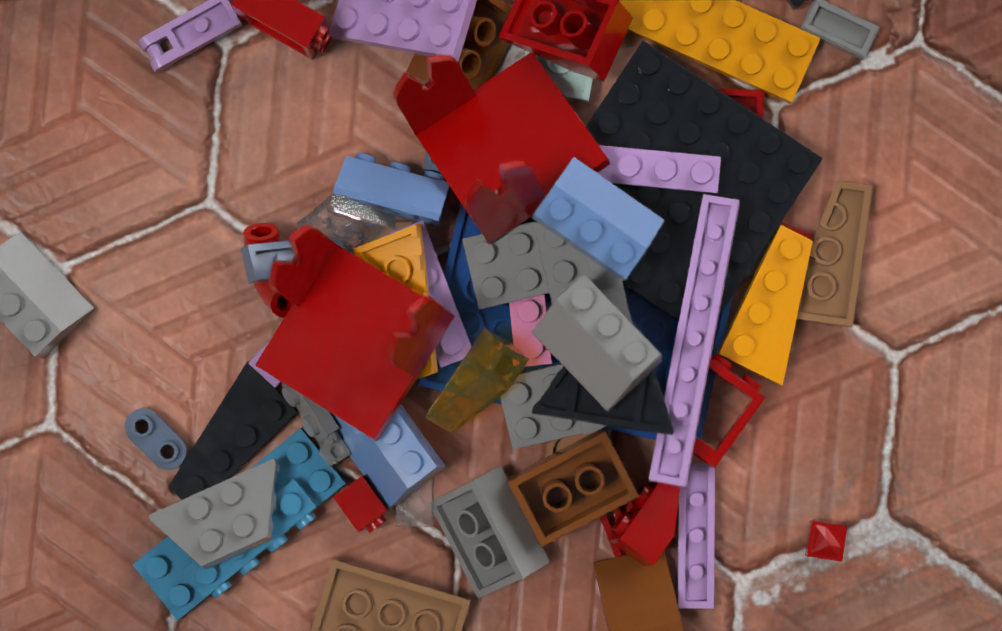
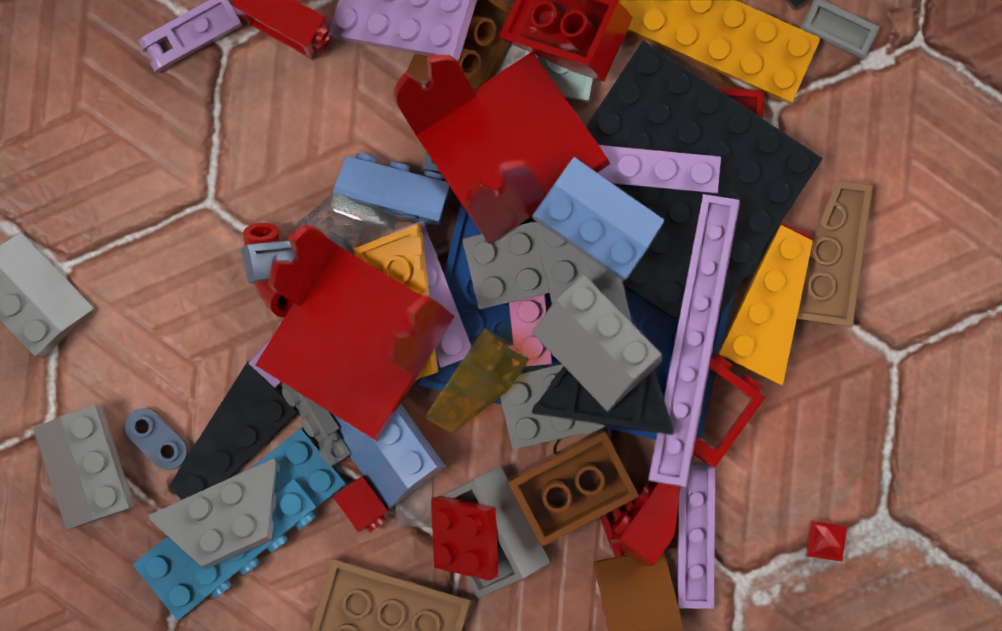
none -> light grey slope [33,405,135,530]
none -> red plate [431,495,499,581]

